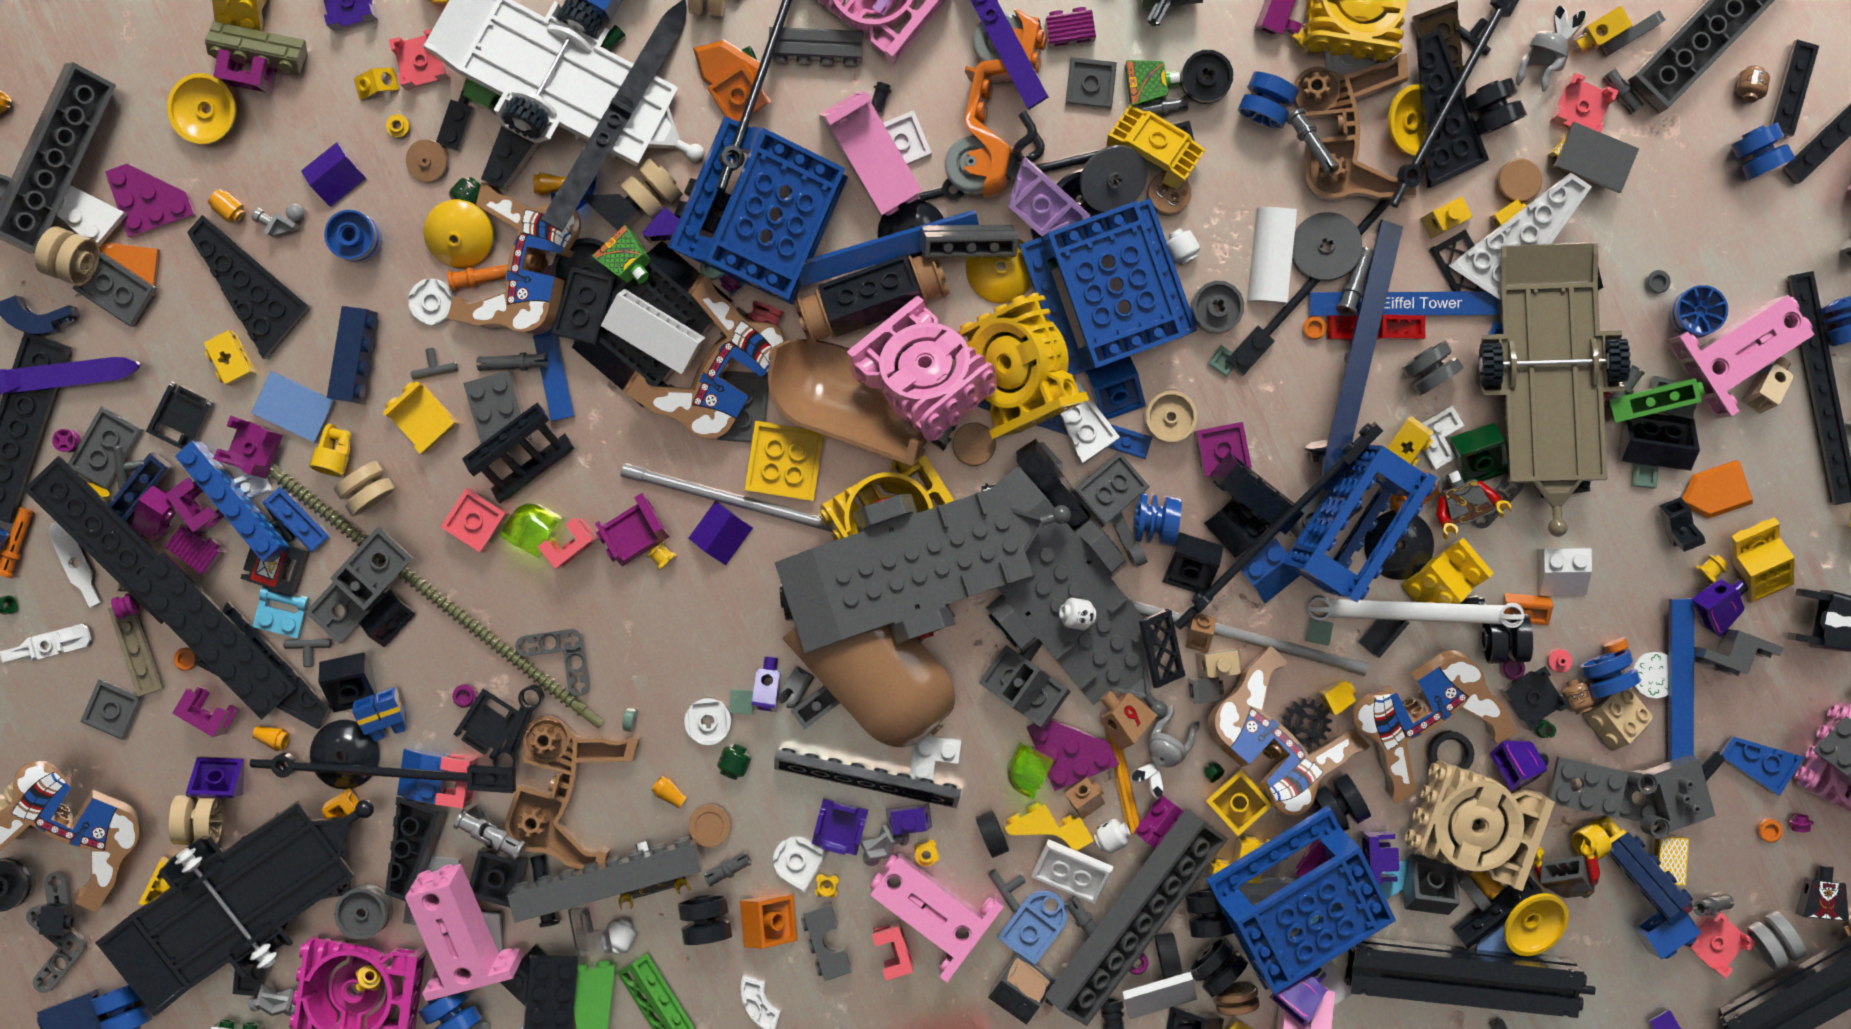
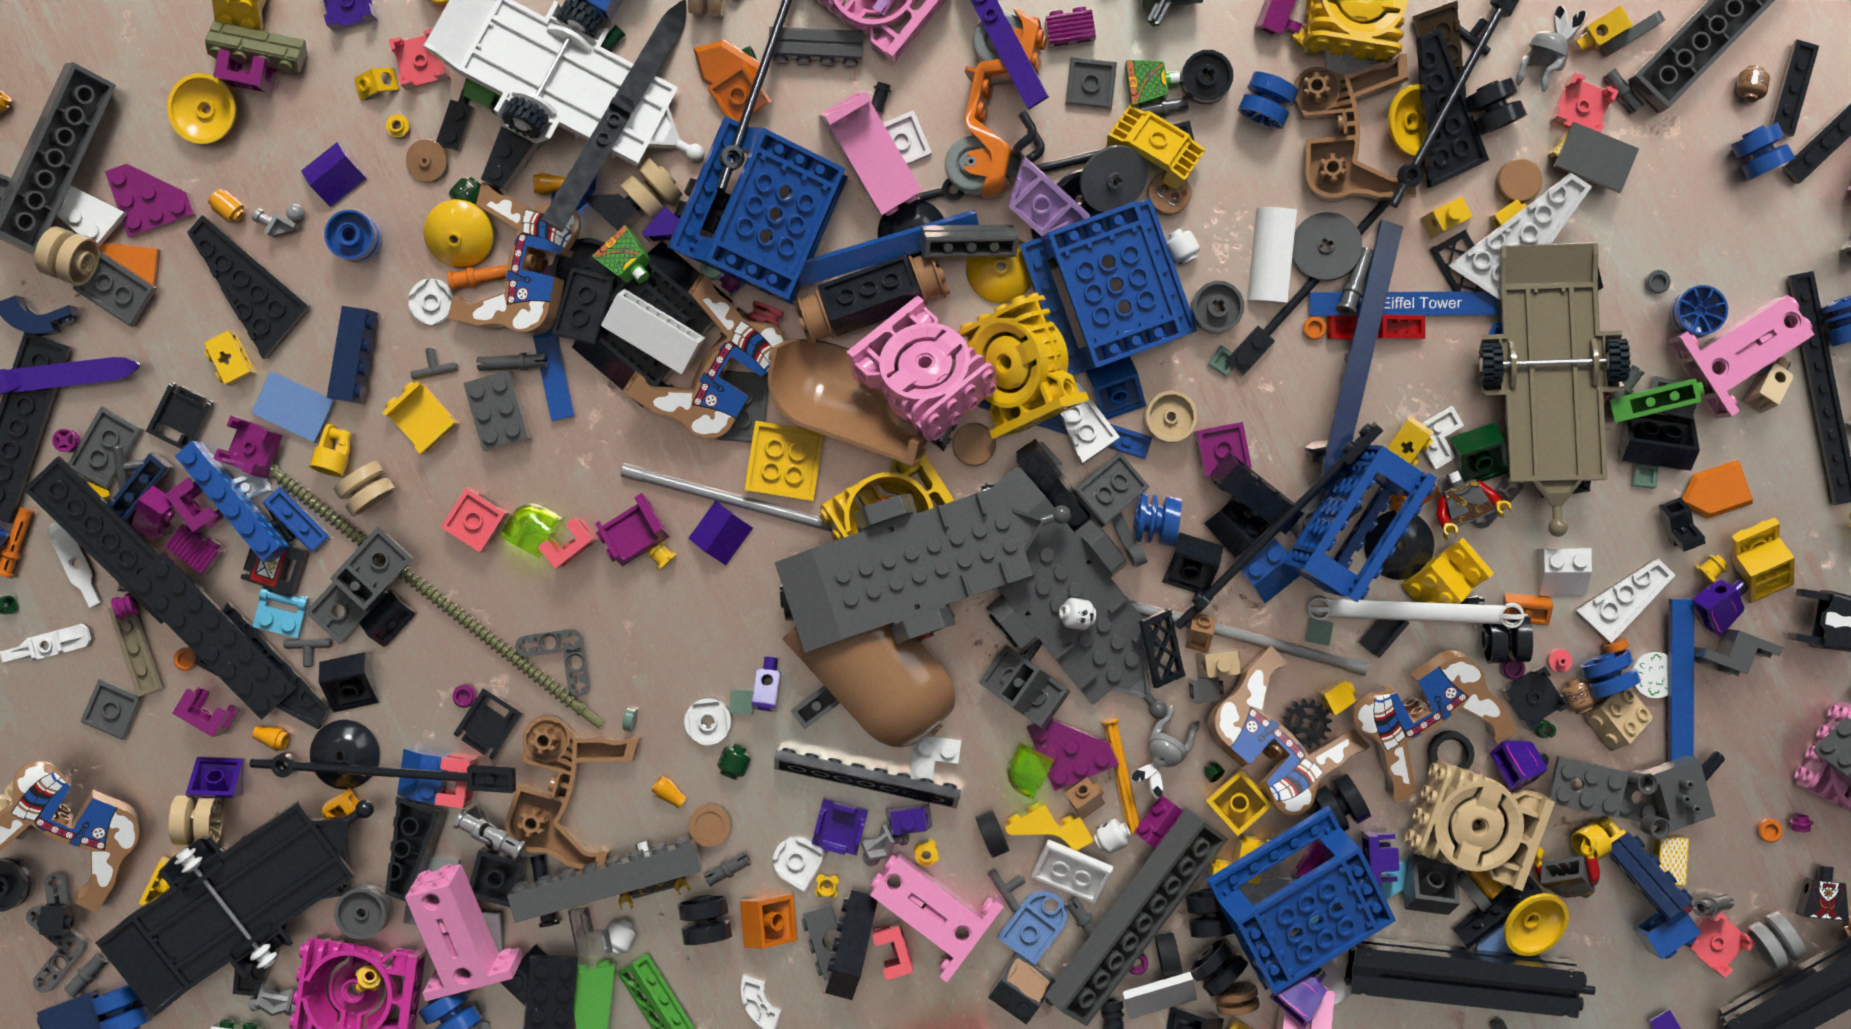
blue hips [352,687,406,741] -> none
black fence [462,402,575,504] -> none
black piece [493,685,545,768] -> none
light grey piece [778,666,815,708] -> none
medium nougat torso [1100,690,1157,750] -> none
dark grey pin [1286,108,1339,175] -> none
dark grey wheel [1402,340,1464,396] -> none
blue wing [1720,737,1805,796] -> none
none -> dark grey pin [64,952,108,997]
none -> black wedge [825,890,878,1000]
none -> white wing [1575,559,1676,643]

